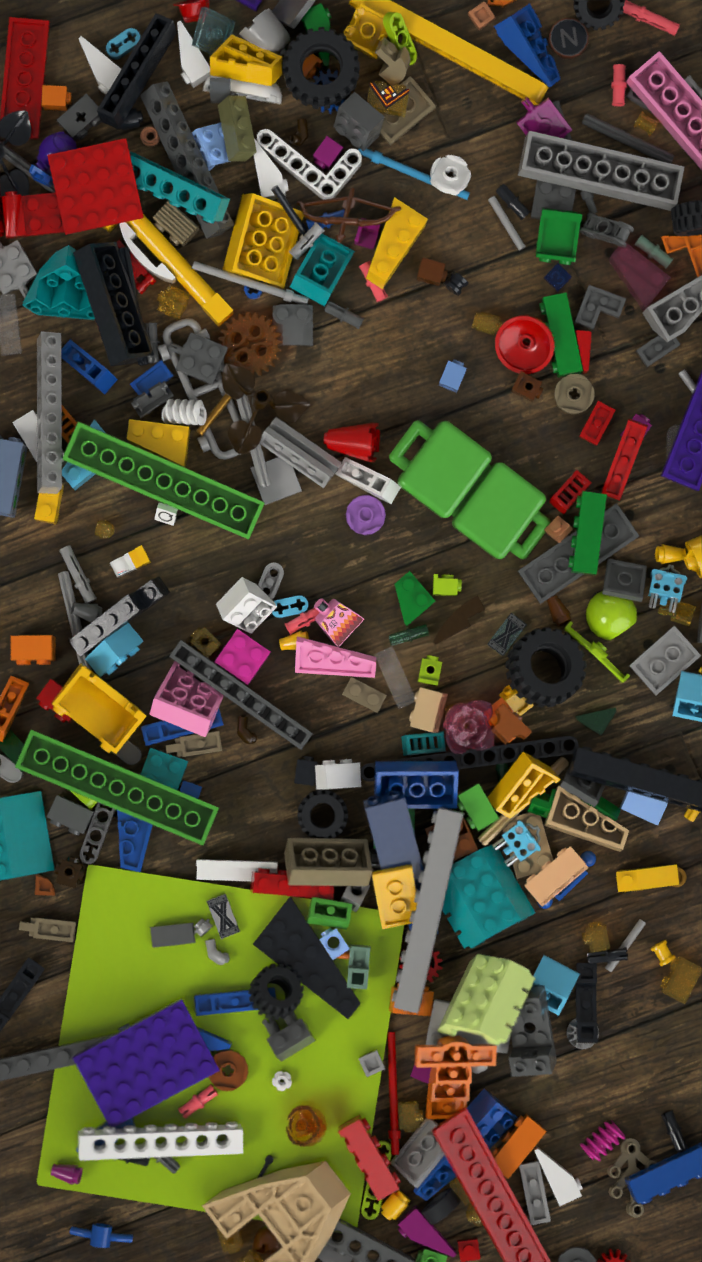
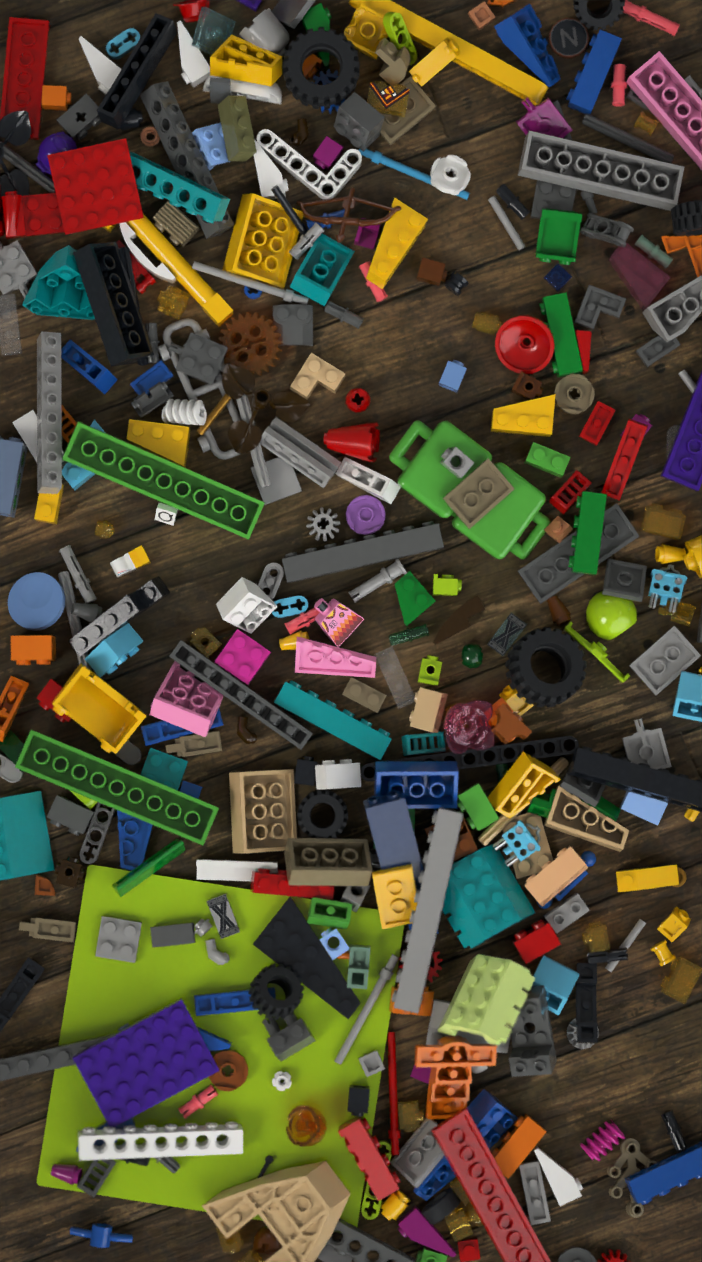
blue tile [29,165,53,188] -> none
clear green slope [575,707,617,736] -> none
none -> medium blue piece [8,572,65,631]
none -> dark grey slope [77,1159,116,1198]
none -> light grey plate [95,916,142,963]
none -> green slope [112,839,185,897]
none -> tan slope [229,769,297,854]
none -> teal brick [274,680,392,760]
none -> dark grey brick [282,521,444,584]
none -> tan brick [290,353,345,400]
none -> light grey gear [306,507,340,542]
none -> light grey bar [334,954,399,1065]
none -> red piece [345,388,371,413]
none -> black brick [348,1085,370,1116]
none -> light grey pin [349,558,407,603]
none -> yellow brick [409,37,460,87]
none -> light grey brick [440,447,474,478]
none -> dark tan plate [442,458,515,529]
none -> clear yellow brick [445,1207,473,1242]
none -> dark green piece [461,643,483,668]
none -> yellow wedge [491,394,555,437]
none -> red brick [512,919,561,964]
none -> bright green brick [524,442,570,478]
none -> light grey brick [543,893,590,934]
none -> blue brick [566,29,622,114]
none -> light grey plate [622,718,672,770]
none -> clear yellow brick [640,504,686,540]
none -> yellow bracket [657,906,691,942]

